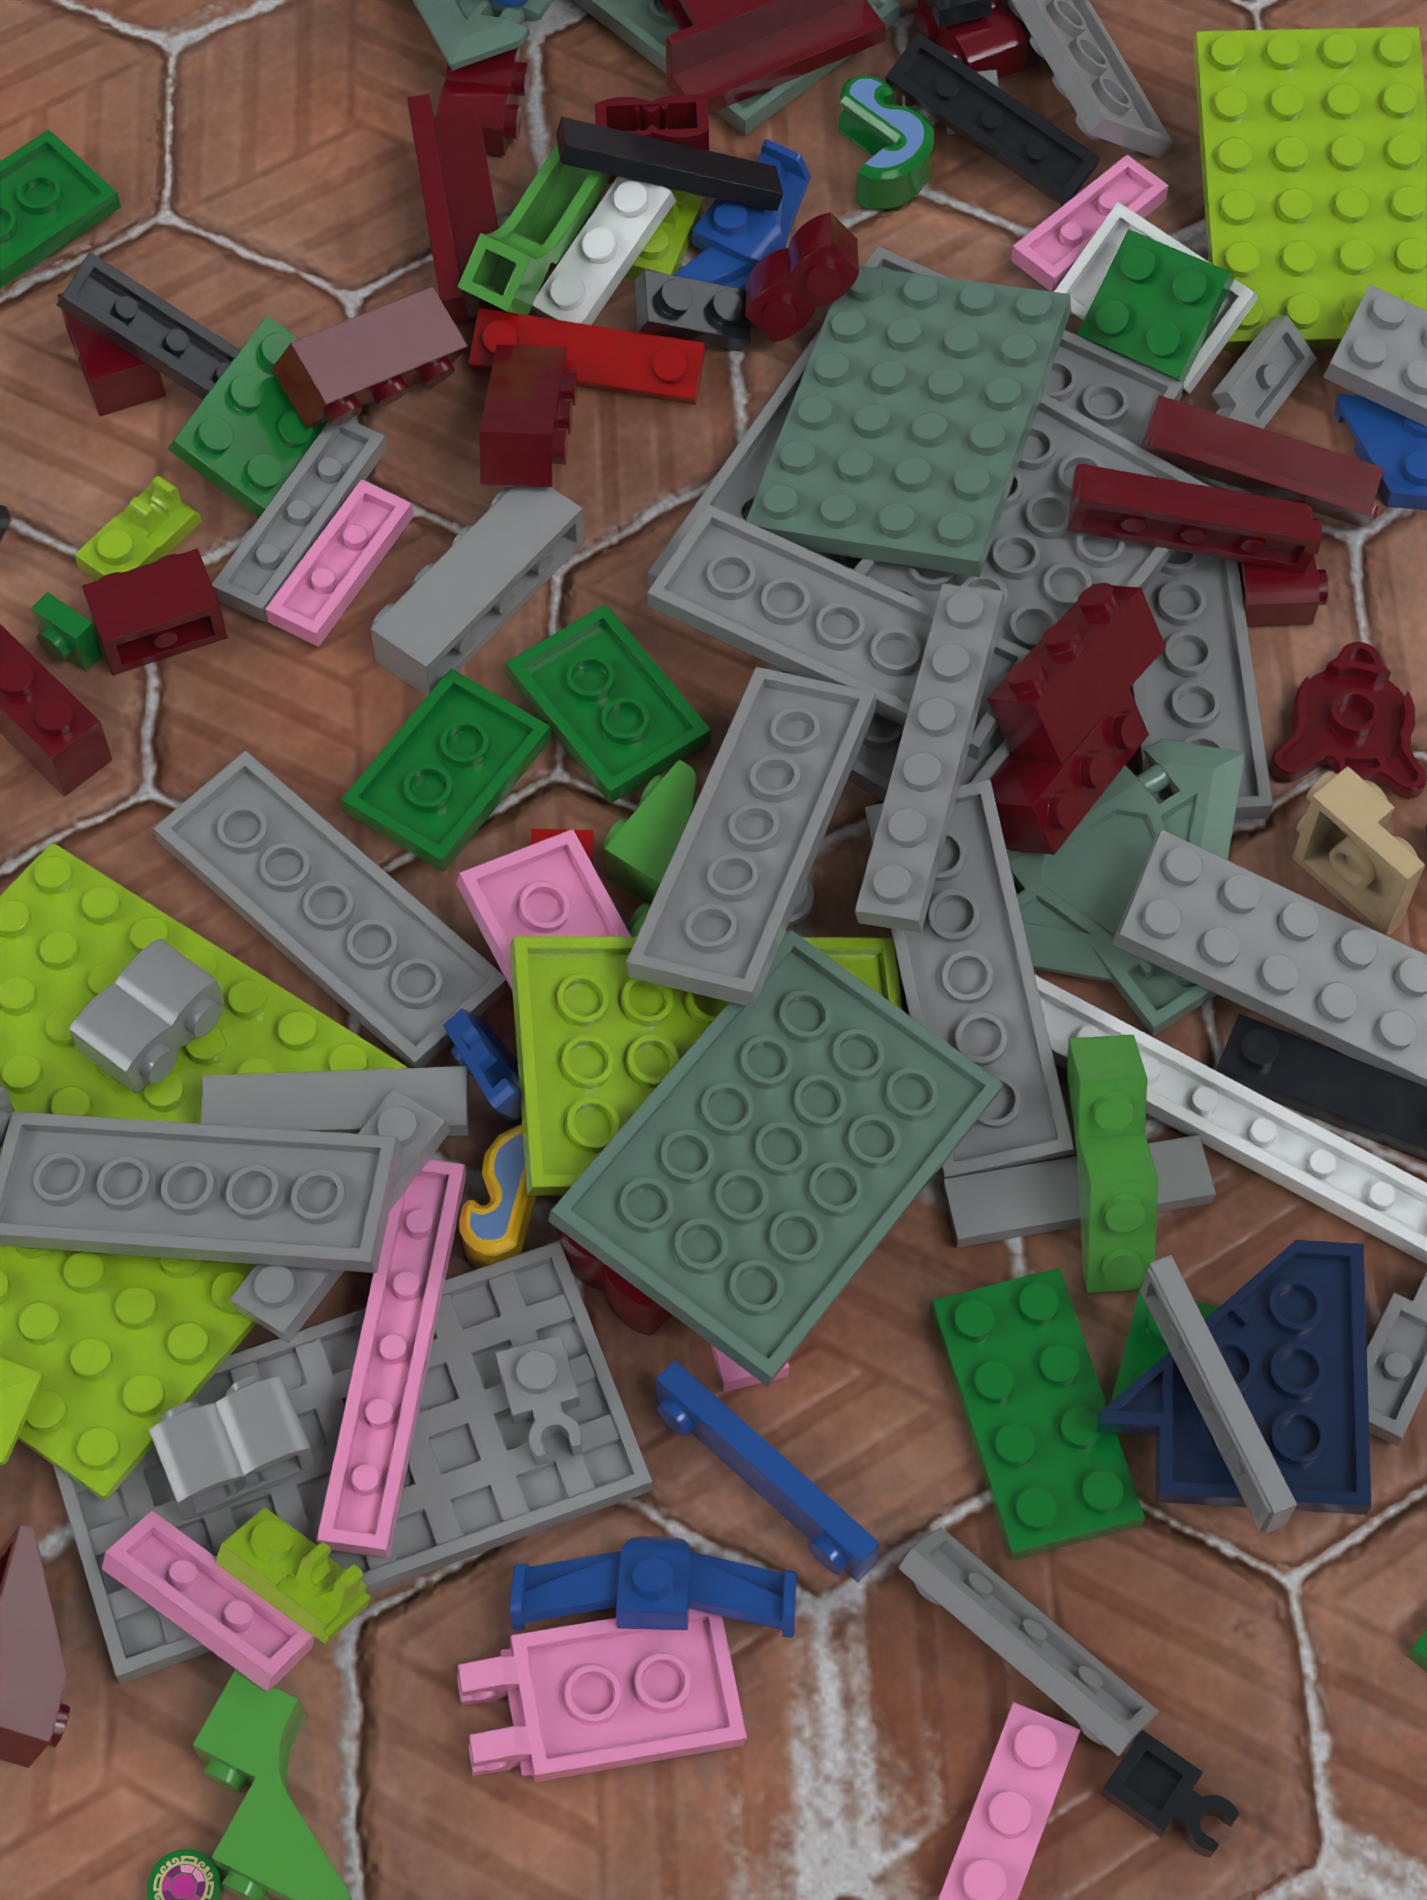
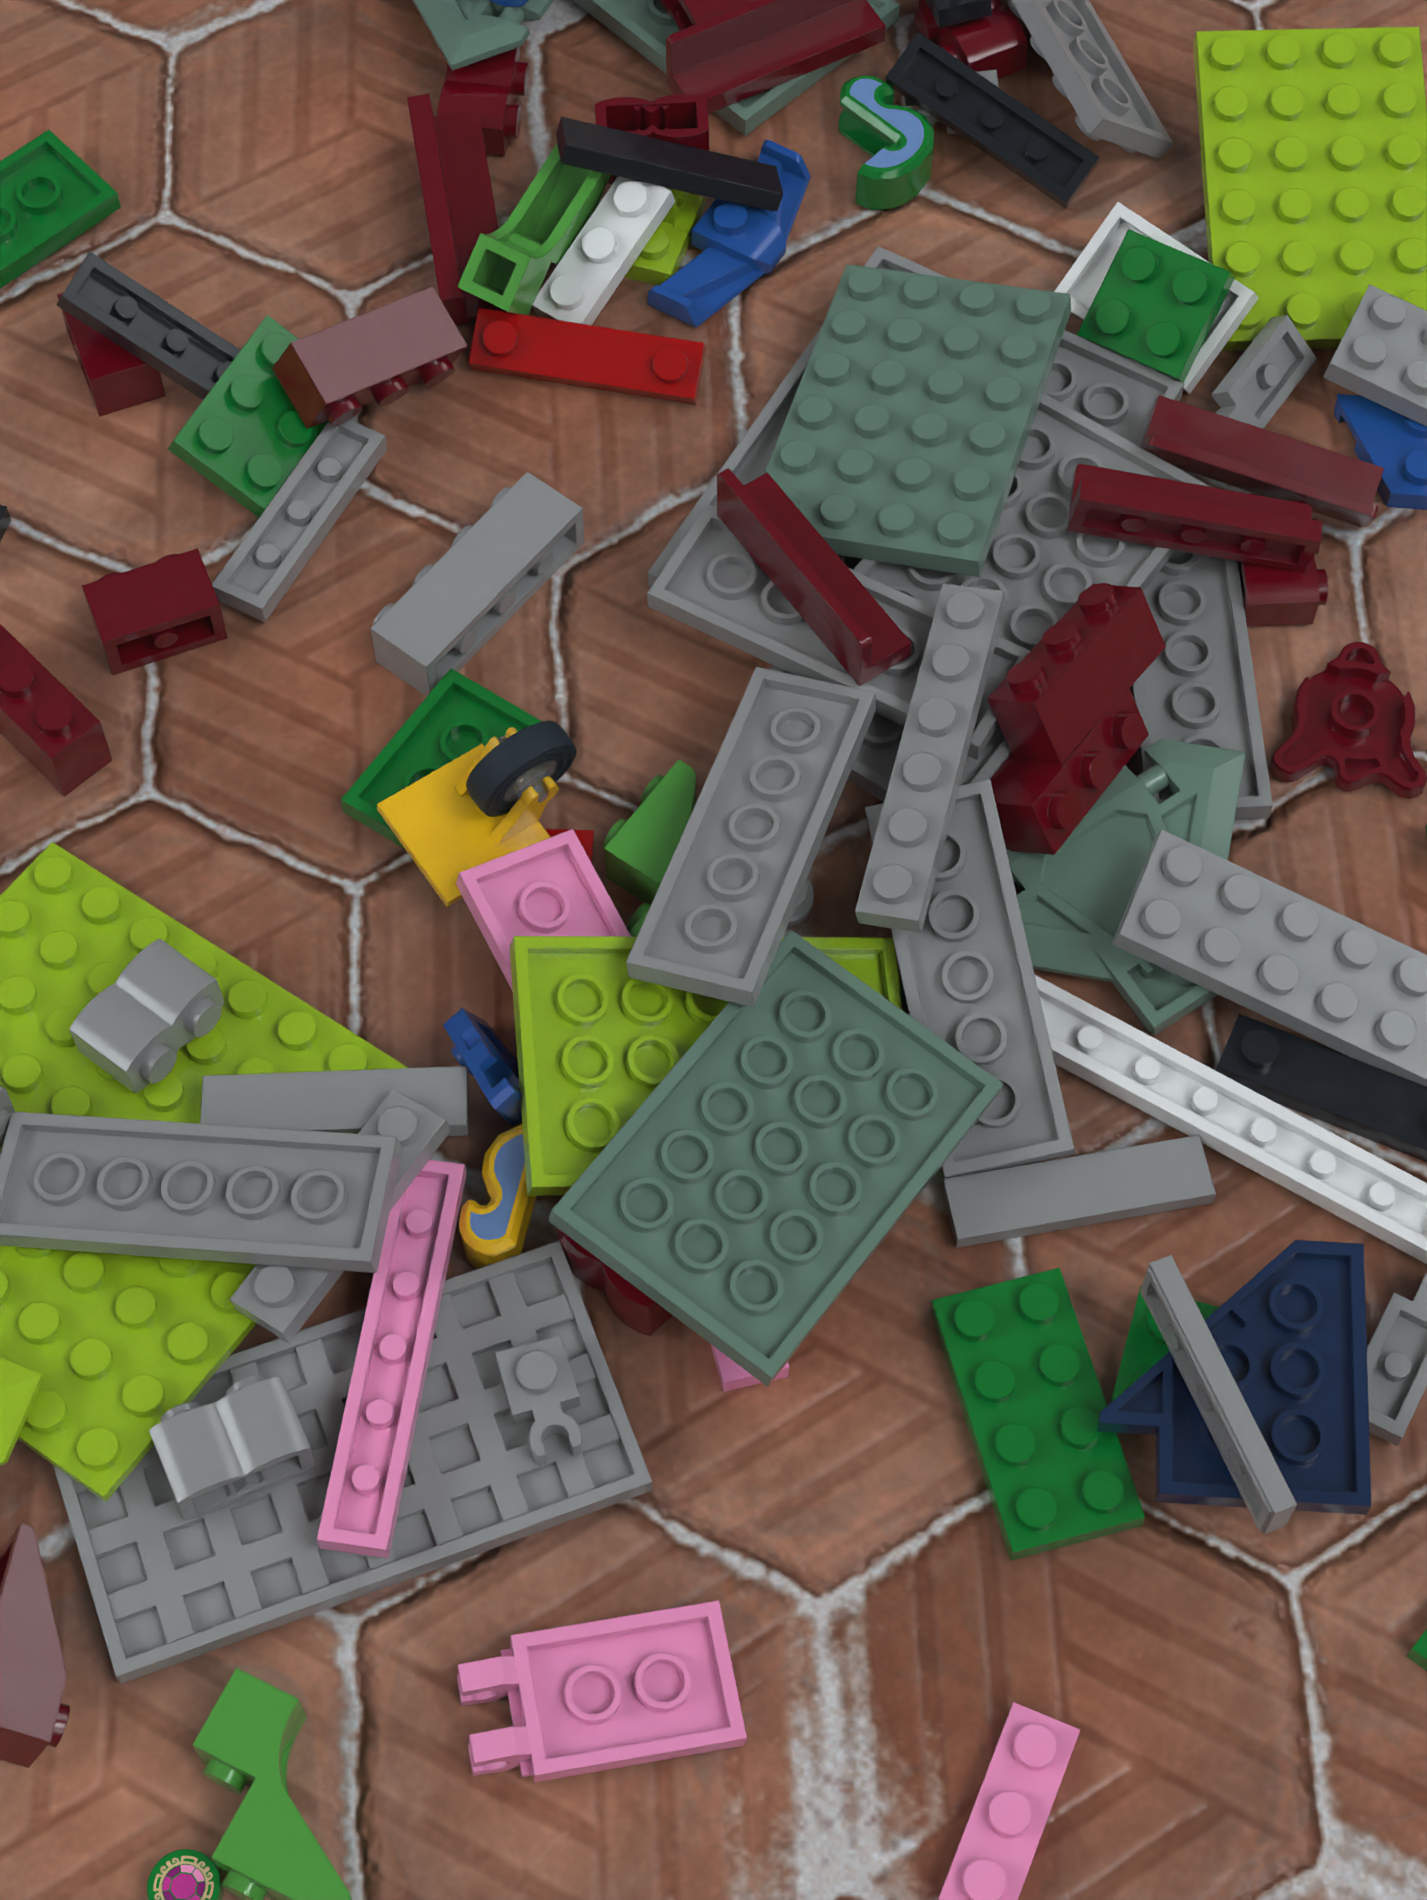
green plate [31,592,102,672] -> none
lime plate [75,476,202,581] -> none
bright pink plate [102,1510,315,1693] -> none
light grey plate [153,750,509,1068] -> none
lime plate [215,1507,371,1645] -> none
bright pink plate [265,479,414,647] -> none
dark red brick [479,344,577,487] -> none
green plate [506,604,711,804] -> none
blue plate [510,1536,797,1638] -> none
black plate [635,270,751,352] -> none
blue plate [656,1360,880,1583] -> none
dark red brick [745,212,859,342] -> none
light grey plate [898,1527,1159,1756] -> none
bright pink plate [1011,155,1169,292] -> none
bright green arch [1067,1035,1159,1293] -> none
black plate [1100,1730,1239,1858] -> none
tan plate [1292,766,1425,936] -> none
none -> yellow plate [377,721,577,907]
none -> dark red panel [717,468,912,686]

